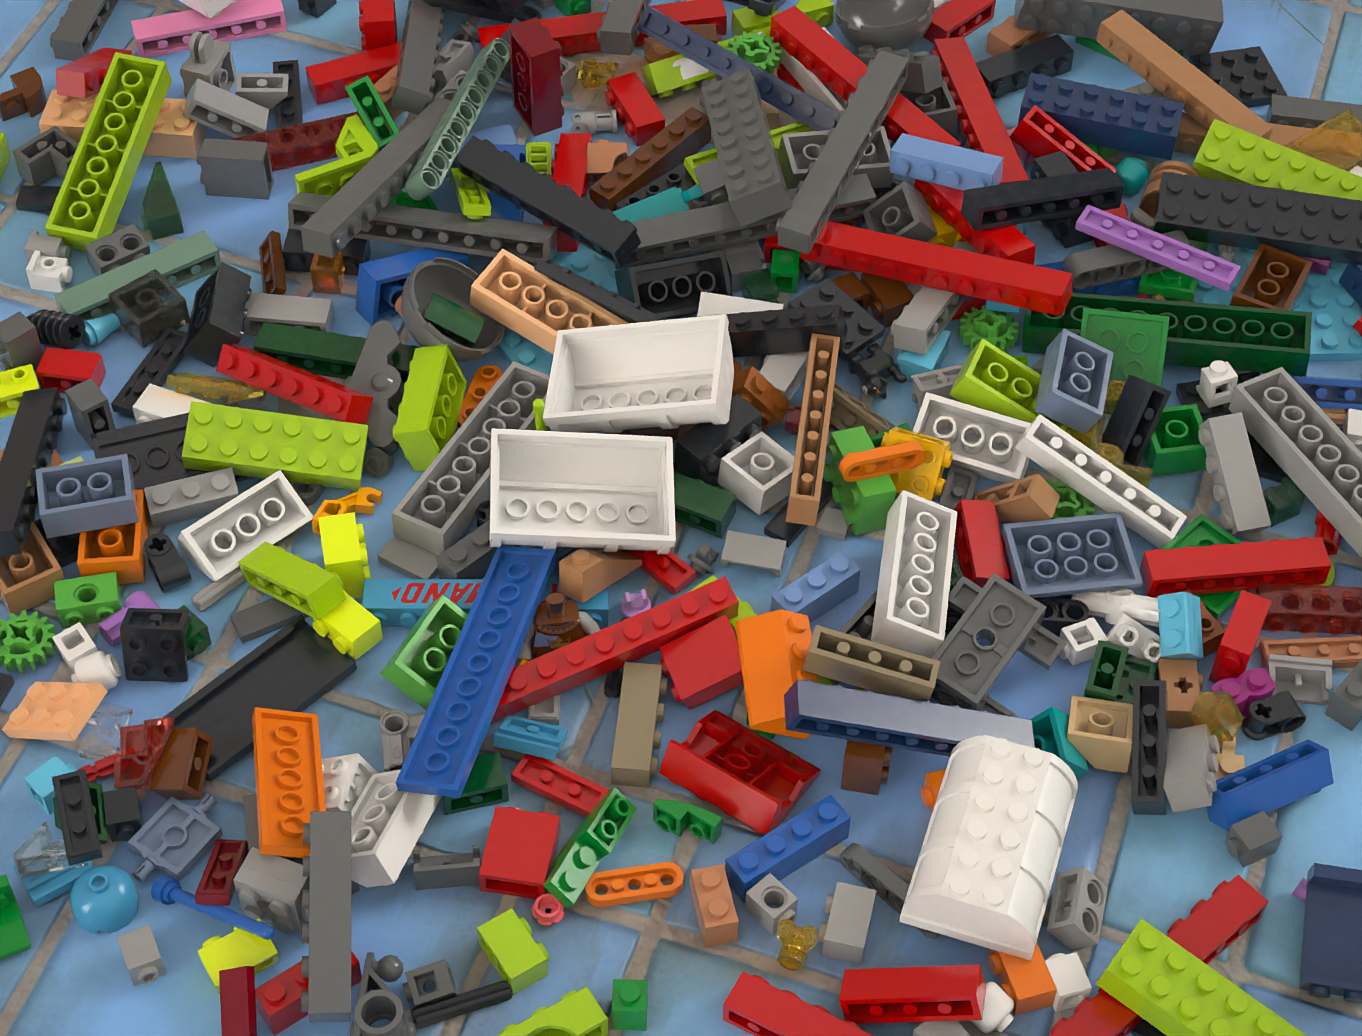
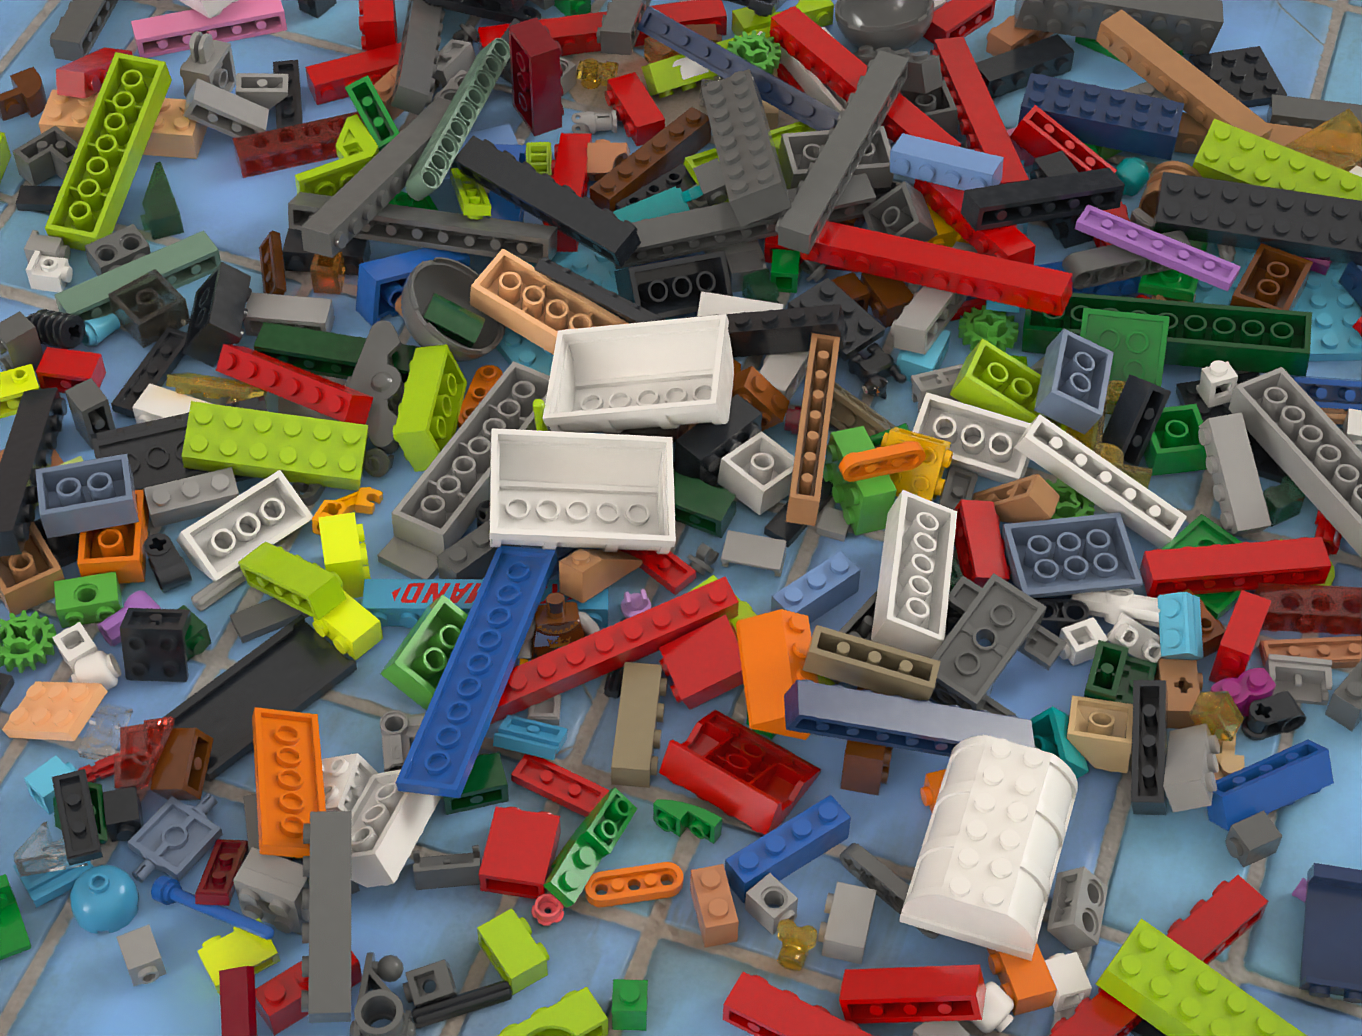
dark grey brick [196,138,274,200] -> none

